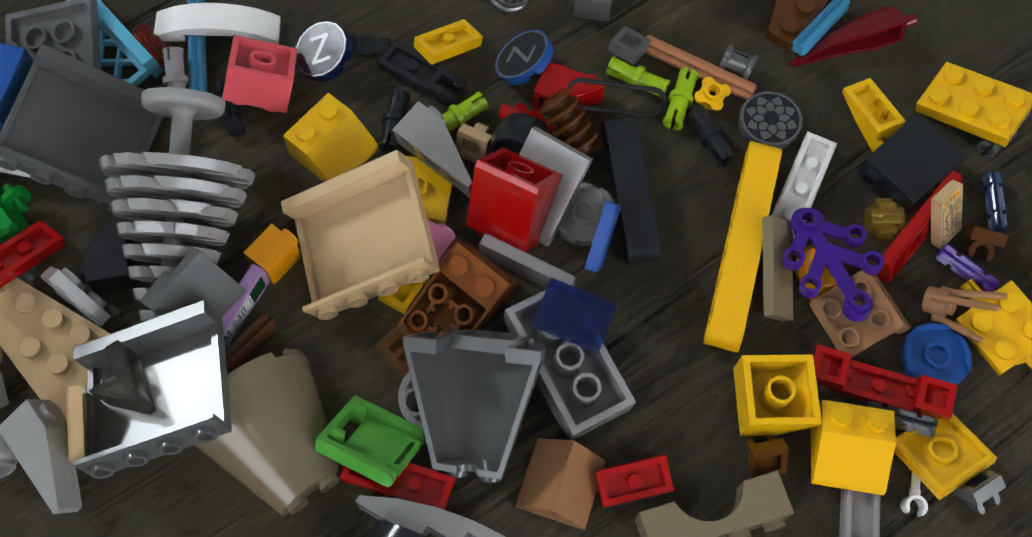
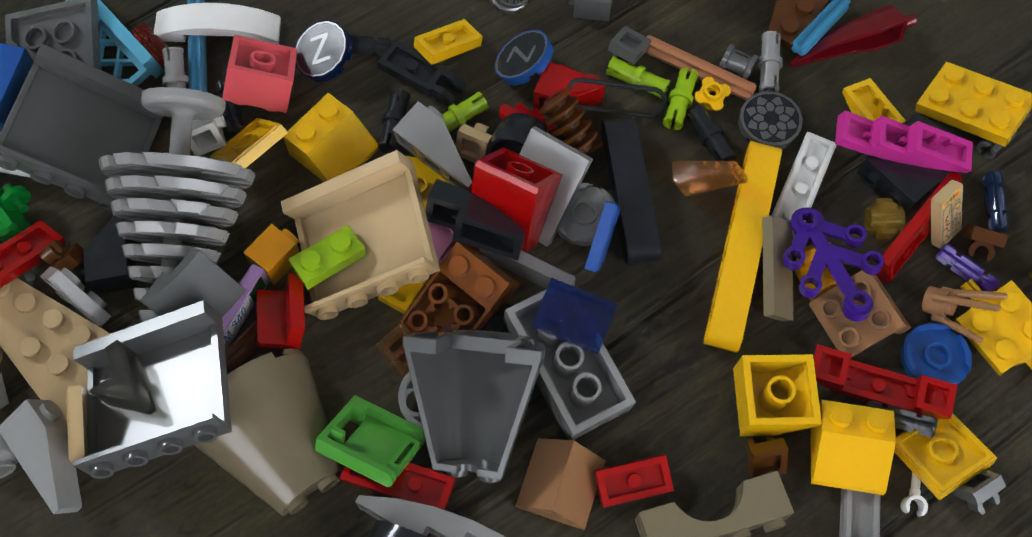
none -> reddish brown tile [39,239,84,271]
none -> white brick [191,115,227,156]
none -> yellow plate [210,118,288,169]
none -> red panel [256,273,305,350]
none -> lime plate [288,225,367,290]
none -> black slope [425,179,526,261]
none -> clear orange slope [672,161,747,196]
none -> light grey pin [758,31,783,92]
none -> dark pink slope [835,110,973,173]

